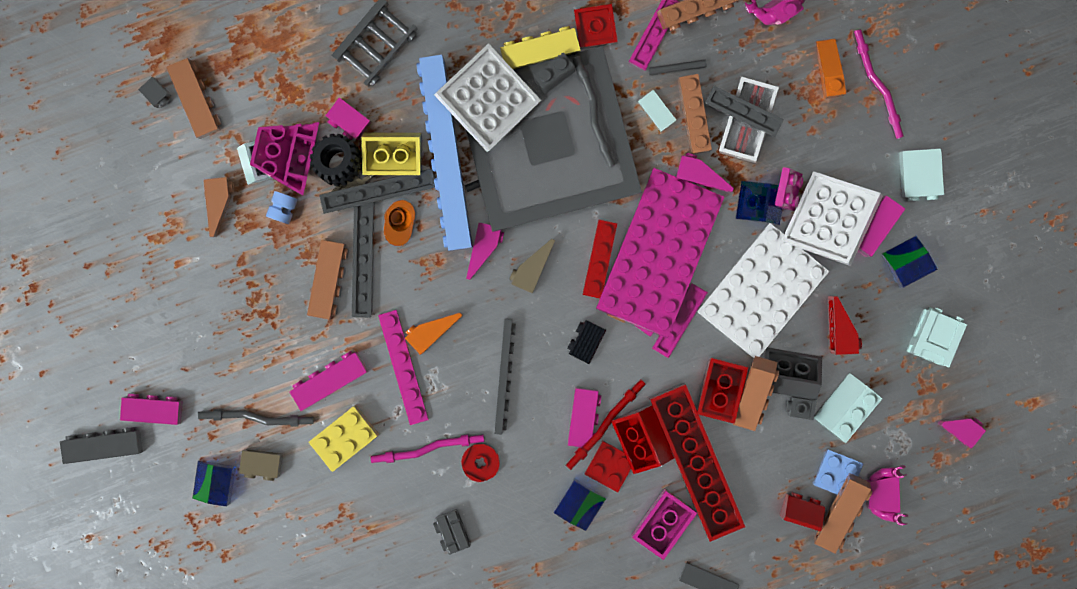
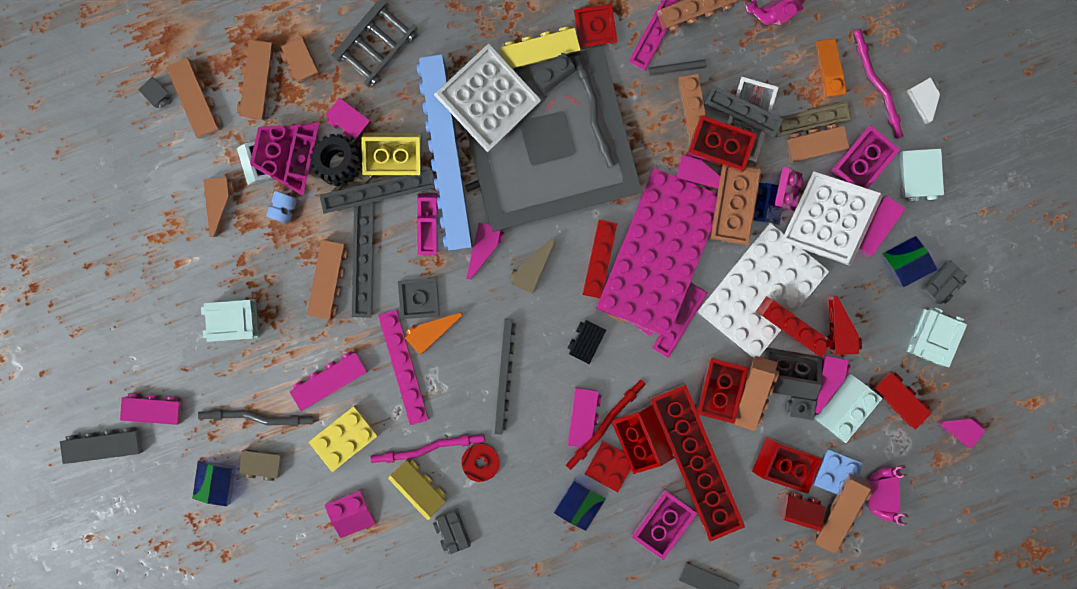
orange piece [384,200,415,246] -> none
light aqua tile [638,90,676,132] -> none
none -> light aqua container [201,299,259,342]
none -> nougat brick [237,40,275,121]
none -> nougat brick [280,37,320,84]
none -> dark pink slope [324,489,376,538]
none -> light yellow slope [388,459,447,520]
none -> dark grey plate [398,278,439,319]
none -> dark pink slope [417,193,438,255]
none -> red brick [687,115,757,173]
none -> nougat tile [710,166,761,245]
none -> red slope [752,437,823,494]
none -> red brick [755,296,833,358]
none -> dark tan tile [776,102,852,137]
none -> nougat brick [785,124,849,163]
none -> dark pink slope [815,355,851,413]
none -> dark pink brick [830,125,900,189]
none -> red brick [872,372,932,430]
none -> white slope [907,77,940,124]
none -> dark grey brick [921,260,967,304]

